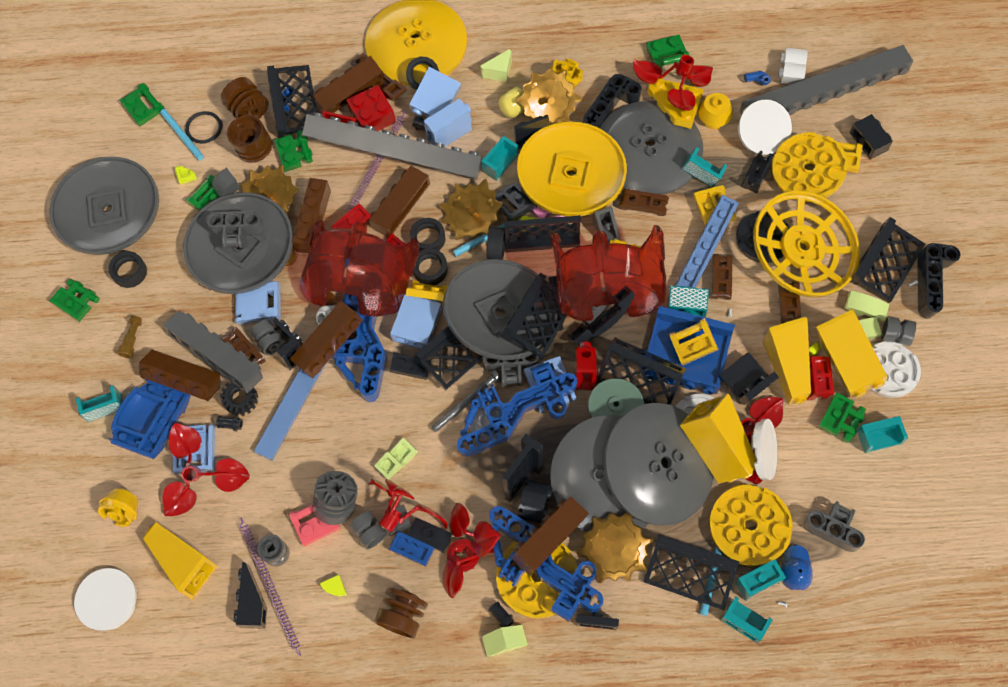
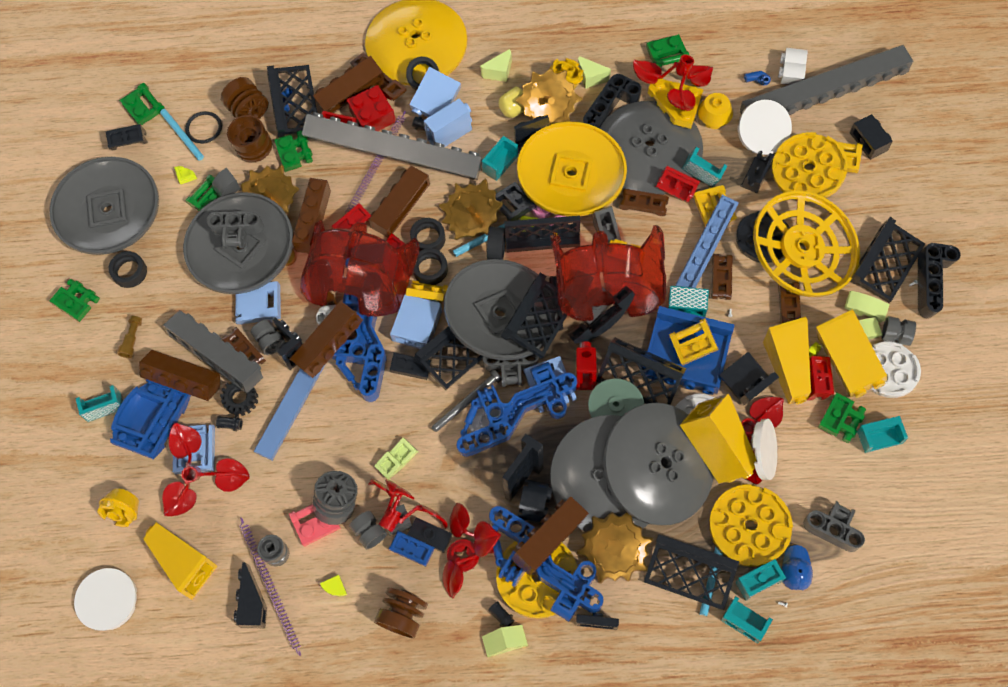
none -> black hinge [105,124,148,151]
none -> yellowish green slope [578,56,611,89]
none -> red hinge [655,166,700,203]

